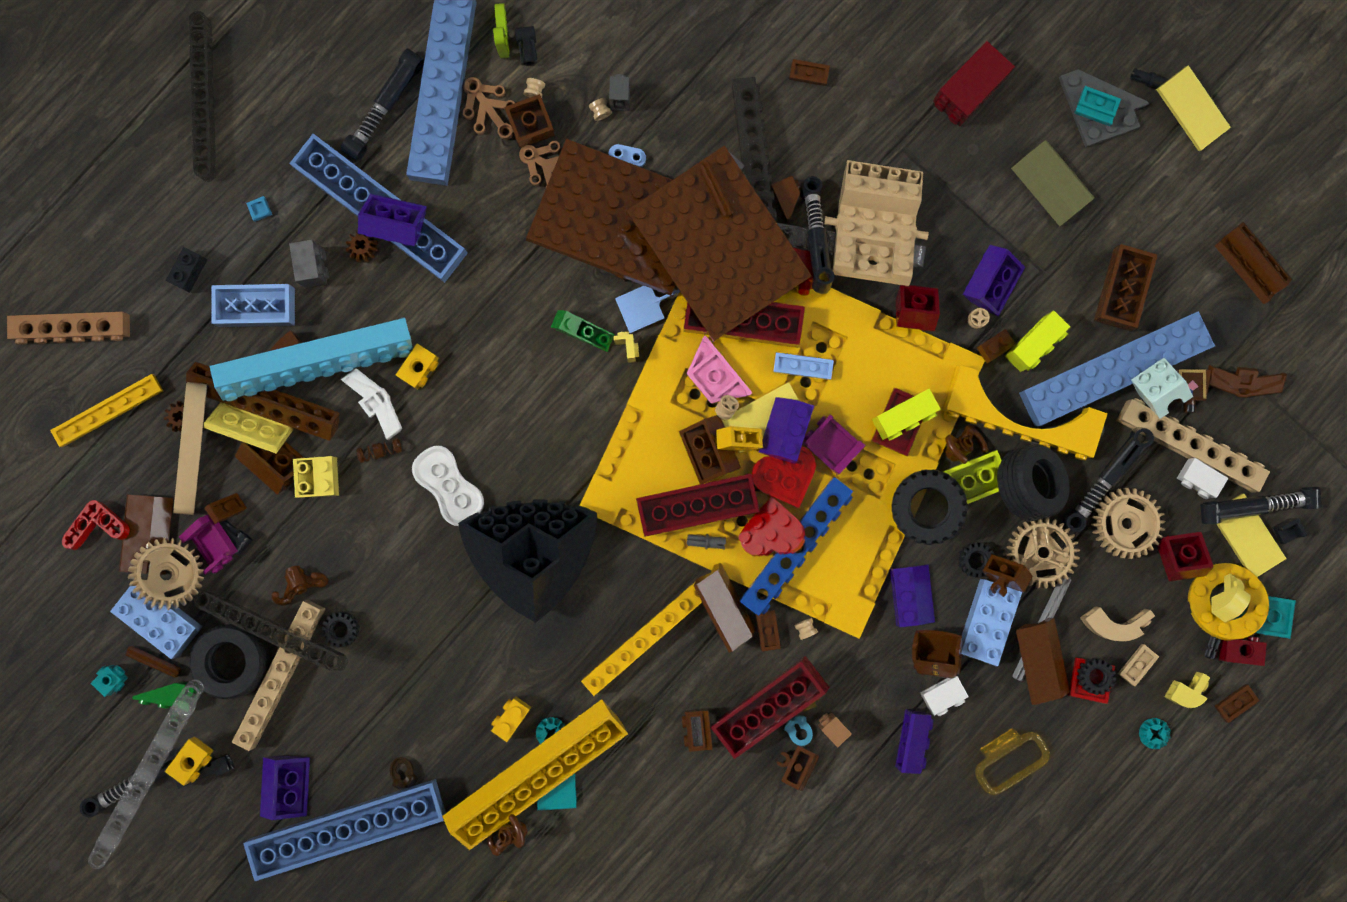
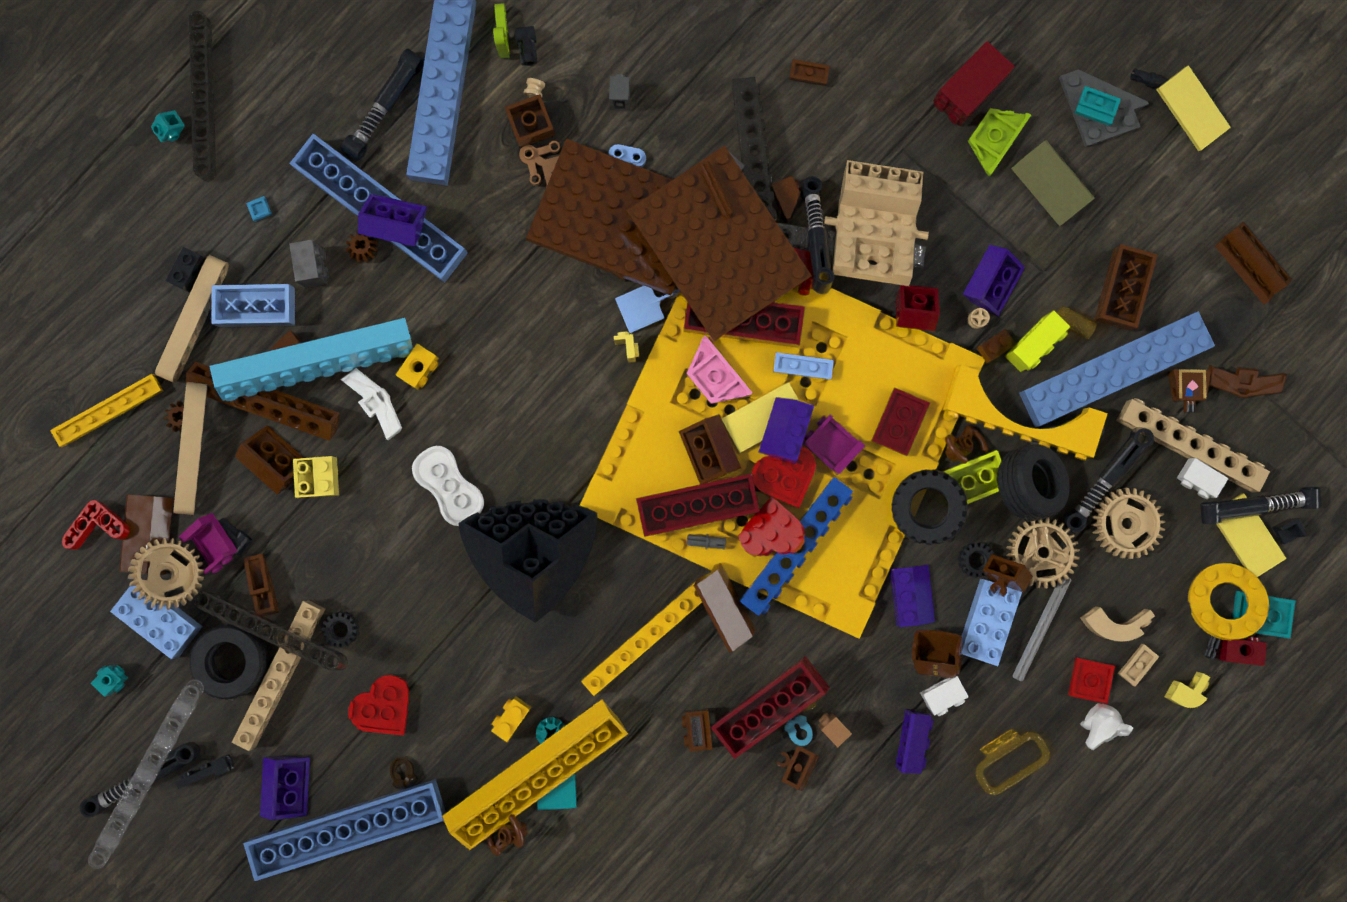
medium nougat brick [7,312,130,344] -> none
reddish brown axle [125,646,182,678] -> none
green slope [132,681,200,712] -> none
yellow brick [165,737,214,786] -> none
light yellow tile [204,402,293,454] -> none
reddish brown plate [205,493,247,524] -> none
reddish brown piece [271,565,328,606] -> none
reddish brown piece [357,438,402,463] -> none
medium nougat plant [463,77,515,140] -> none
green slope [551,310,615,352] -> none
tan wheel [589,98,612,121] -> none
tan wheel [715,395,739,420] -> none
yellow brick [716,426,763,451] -> none
reddish brown plate [756,610,781,652] -> none
tan wheel [794,618,818,640] -> none
neon yellow brick [872,388,941,441] -> none
reddish brown slope [1016,618,1070,705] -> none
black tyre [1077,658,1116,695] -> none
light aqua piece [1131,358,1193,419] -> none
teal gear [1139,718,1171,749] -> none
dark red brick [1157,532,1214,581] -> none
light yellow brick [1211,573,1251,622] -> none
reddish brown plate [1214,684,1260,723] -> none
none -> teal brick [151,110,185,142]
none -> tan beam [155,255,229,383]
none -> reddish brown slope [243,554,279,617]
none -> red plate [348,674,409,735]
none -> lime wing [968,108,1031,176]
none -> clear yellow pin [1057,305,1097,340]
none -> white piece [1080,703,1133,750]

